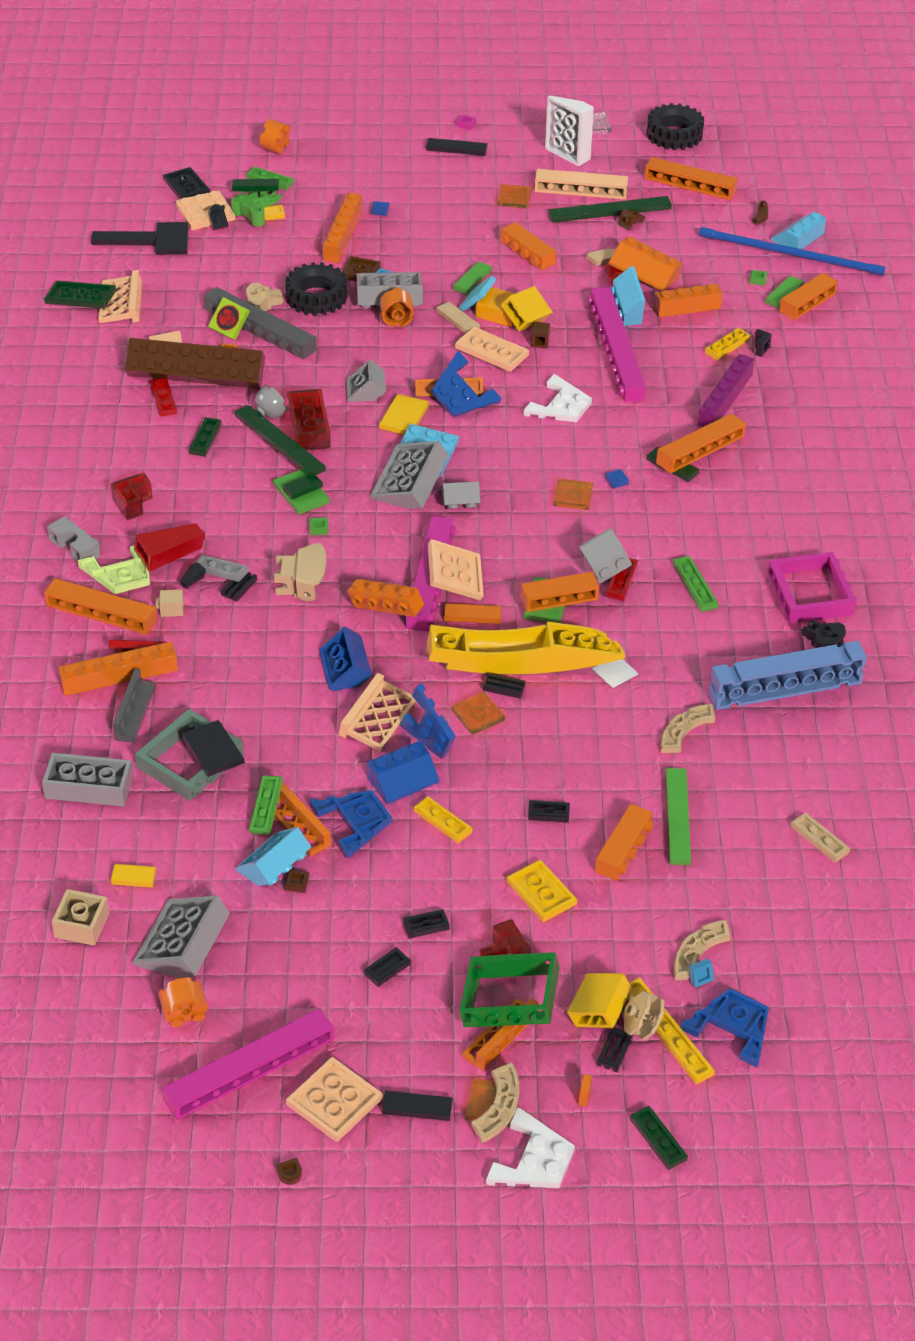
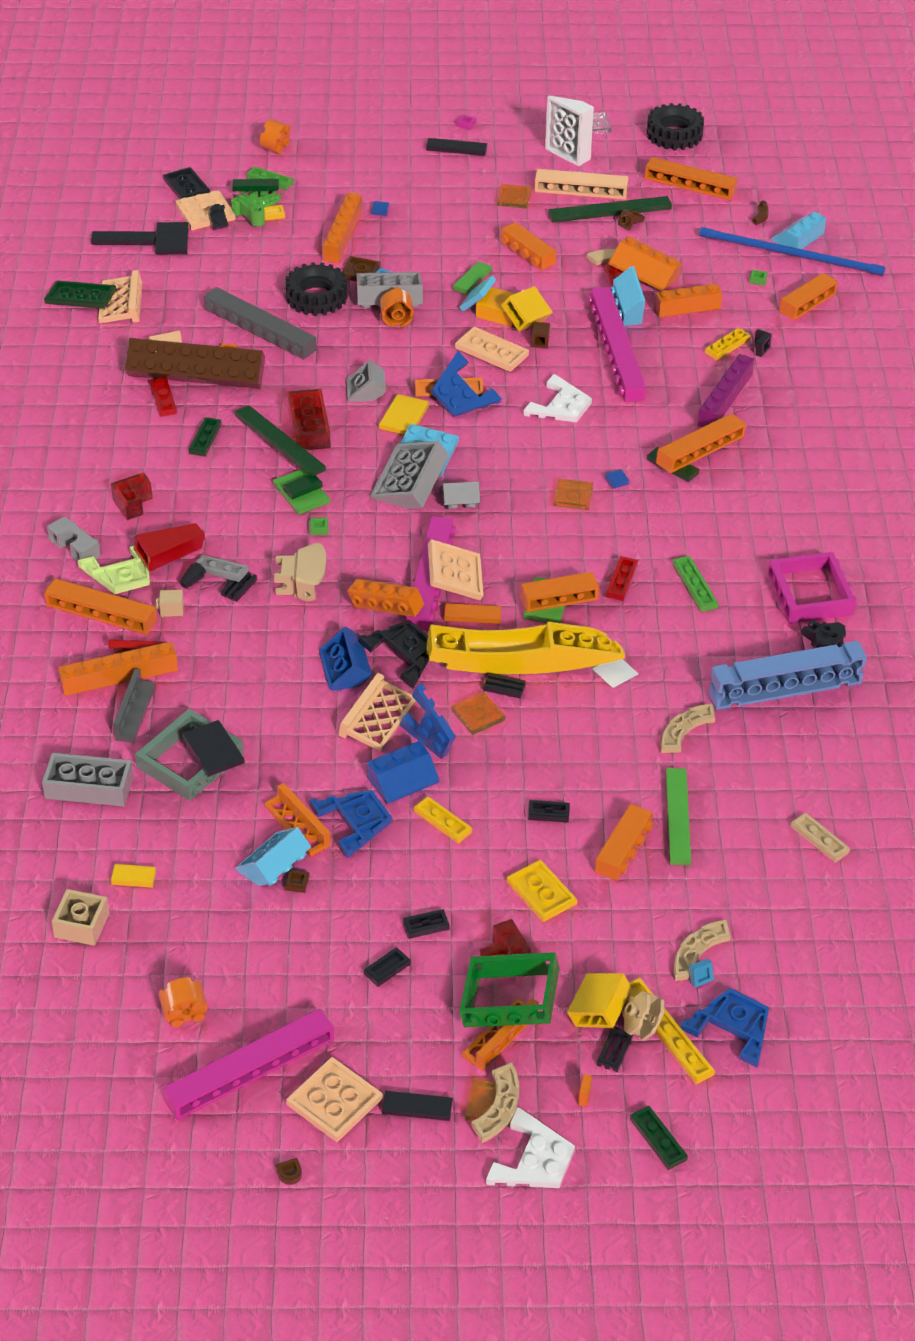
light grey slope [132,895,230,978] -> none
tile [208,297,250,340] -> none
tan hinge [246,283,284,311] -> none
bright green tile [249,776,284,835] -> none
light grey cylinder [255,384,289,419] -> none
tan tile [436,302,480,334] -> none
light grey slope [579,528,632,584] -> none
bright green tile [765,276,804,309] -> none
none -> black wing [358,620,429,689]

